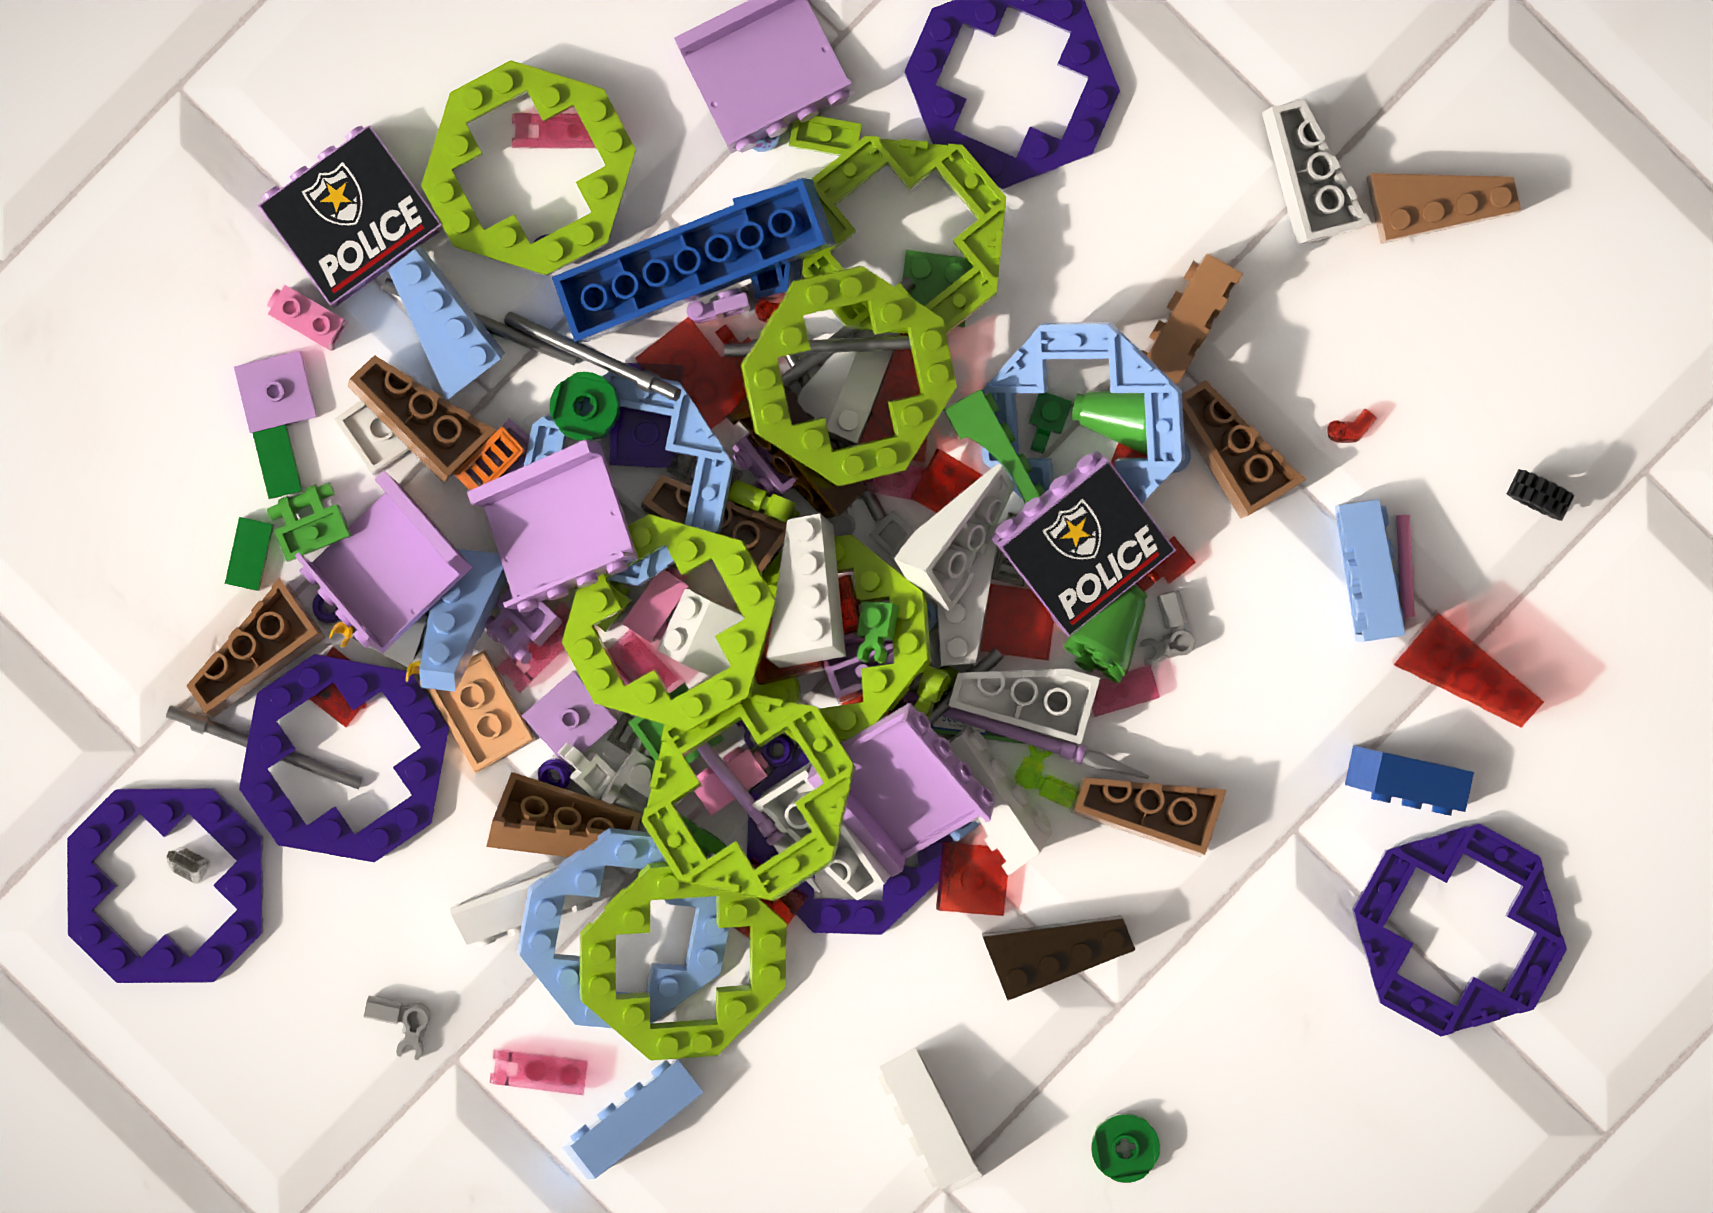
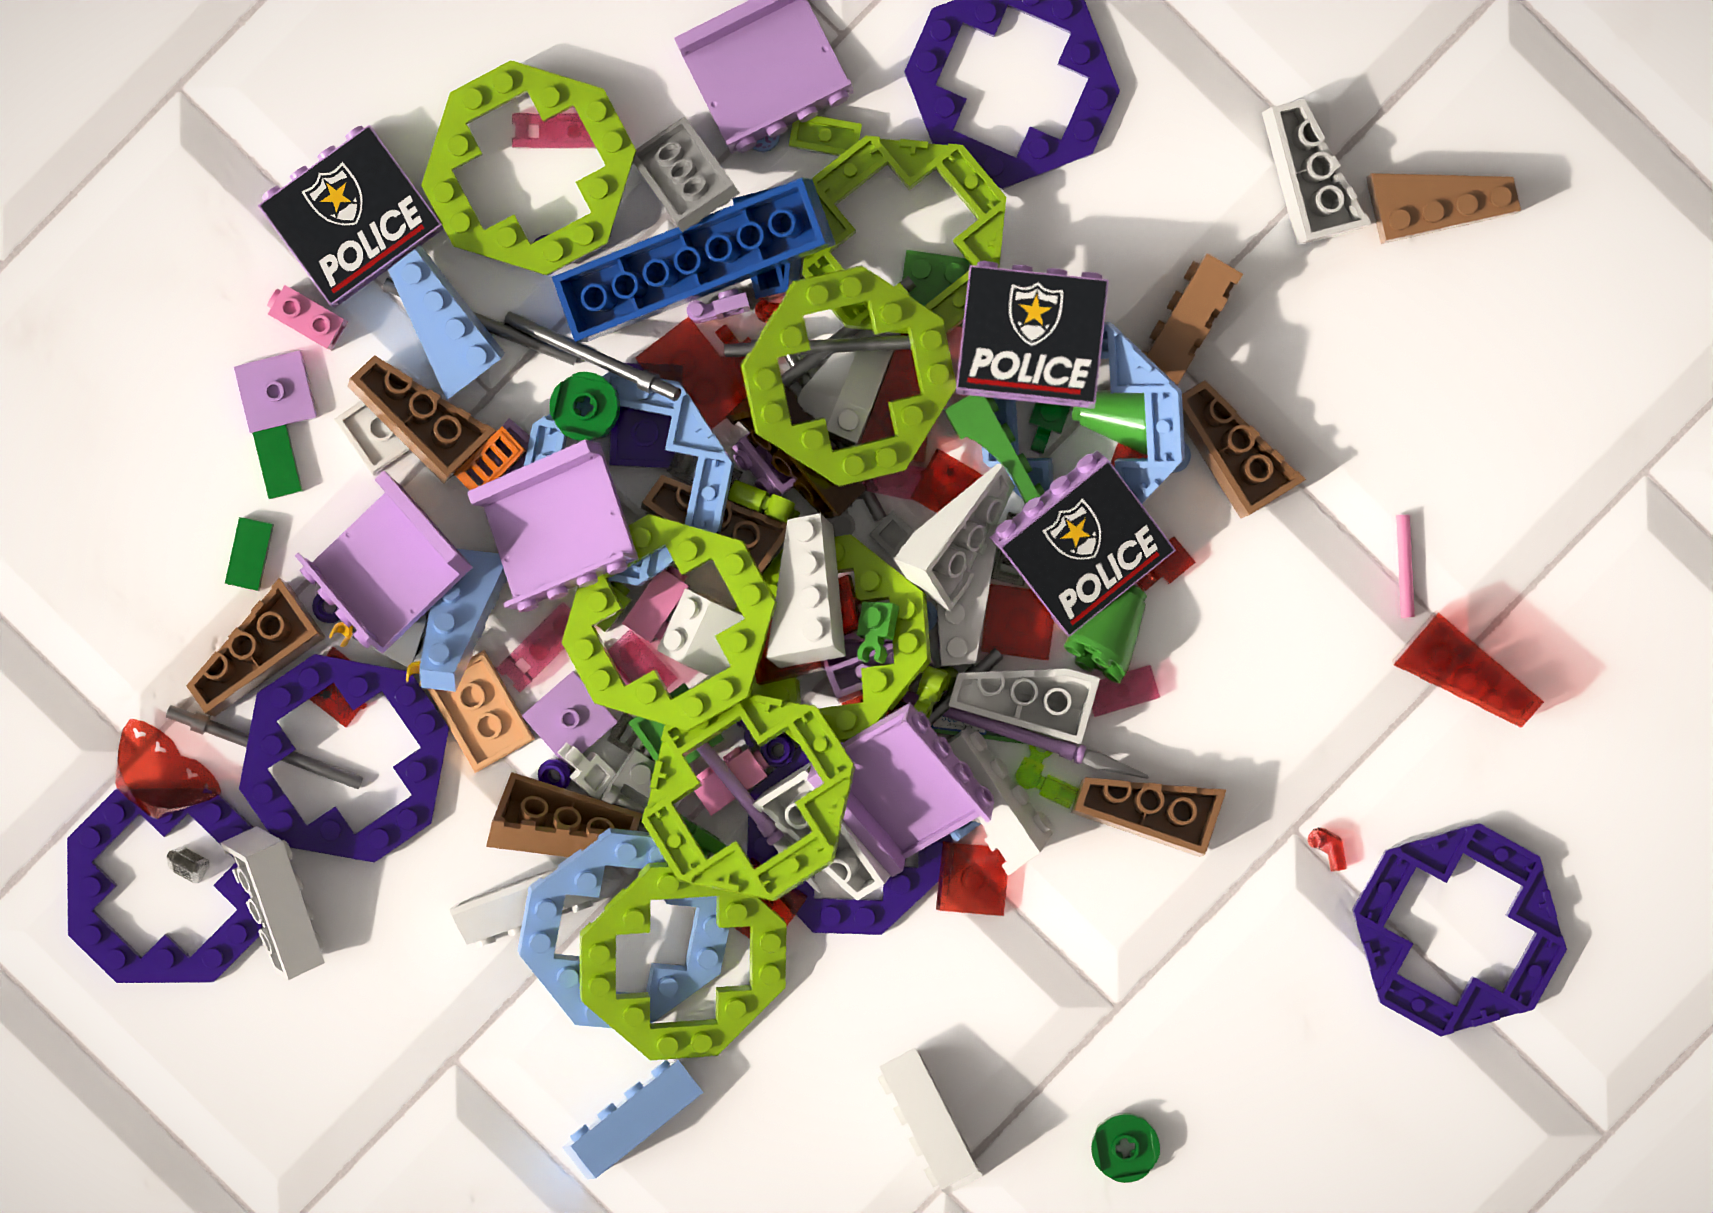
bright green plate [267,482,352,562] -> none
light grey bar [363,995,430,1061] -> none
lavender plate [485,587,563,664] -> none
clear pink plate [489,1048,589,1096] -> none
dark brown wedge [981,915,1136,1001] -> none
light grey bar [1139,590,1195,665] -> none
clear red arm [1327,408,1377,443] -> none
light blue wedge [1334,499,1405,642] -> none
blue wedge [1345,745,1474,816] -> none
black tyre [1506,469,1575,521] -> none
none -> clear red piece [115,719,221,819]
none -> white wedge [221,826,325,980]
none -> light grey plate [633,116,740,232]
none -> black panel [956,261,1109,409]
none -> clear red arm [1308,827,1348,872]

